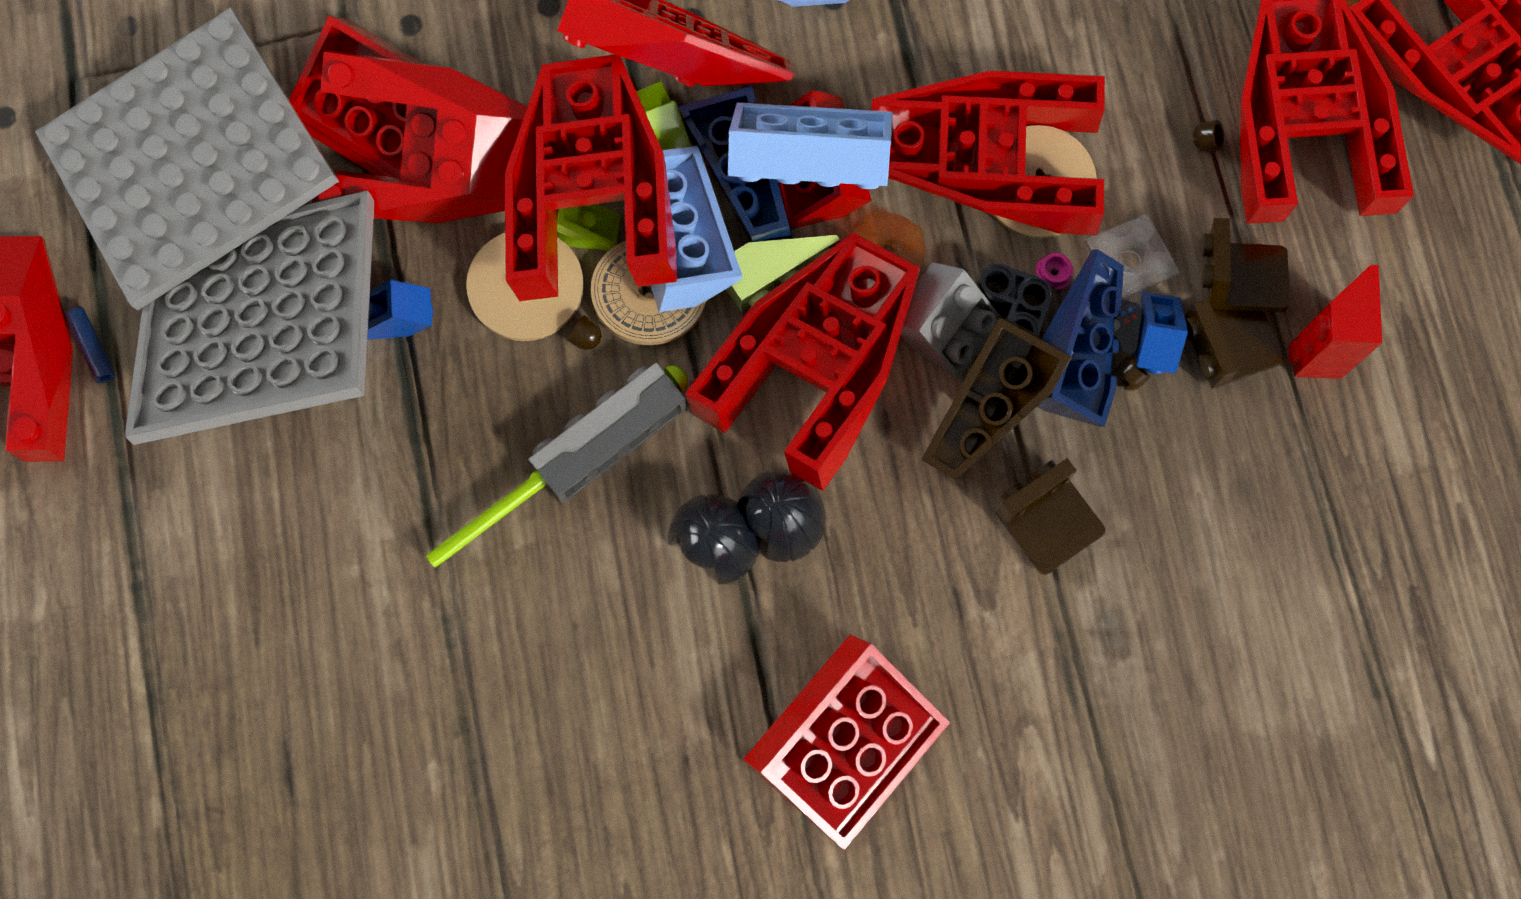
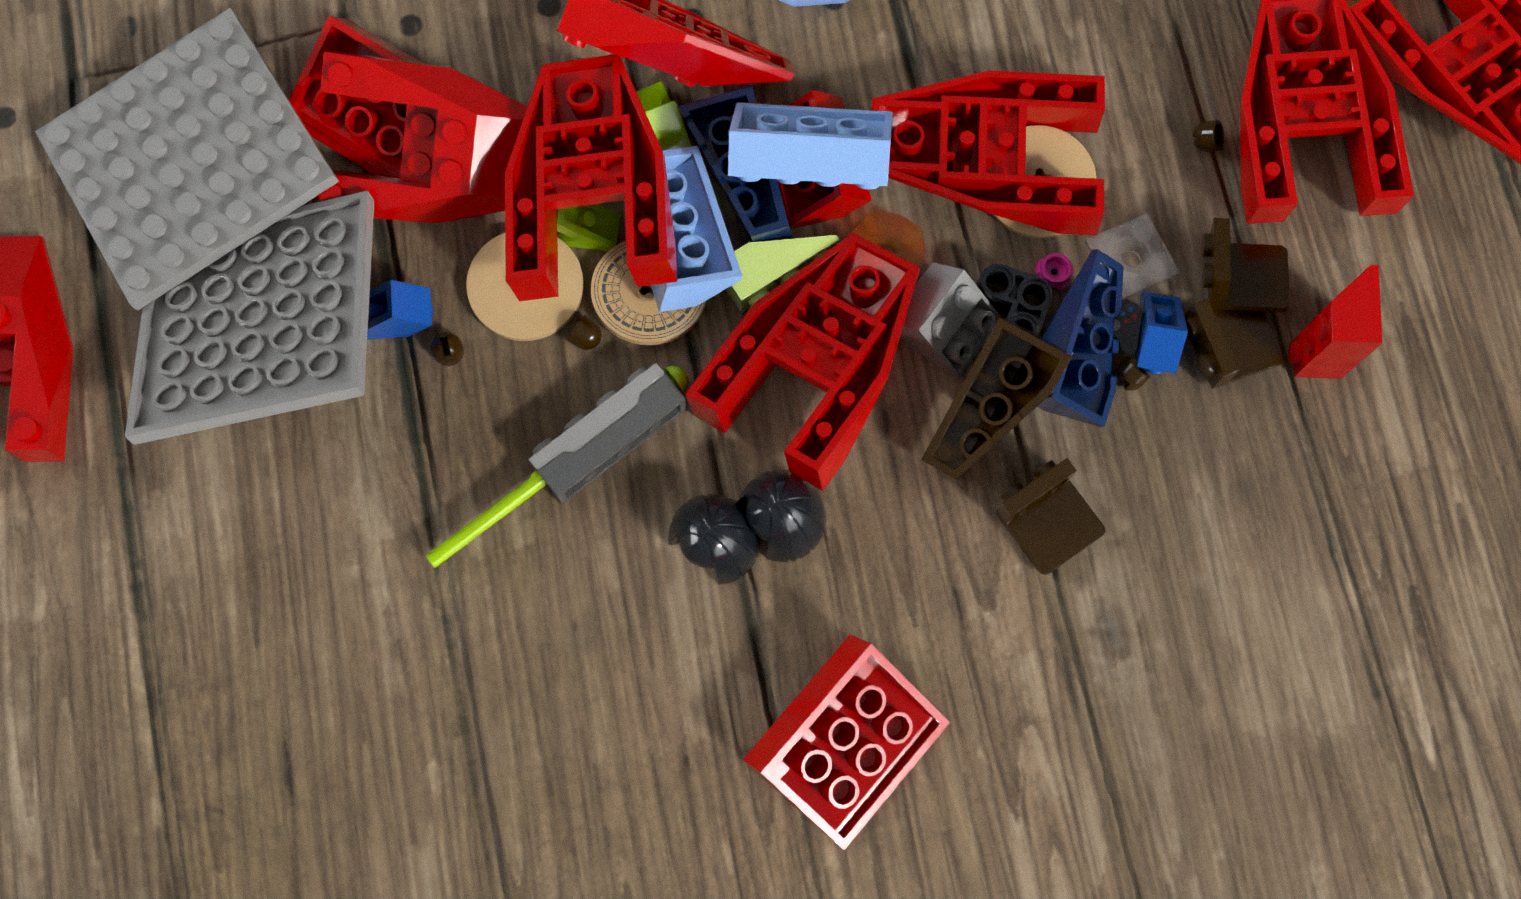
dark blue piece [65,307,115,384] -> none
none -> dark brown hinge [431,332,464,366]

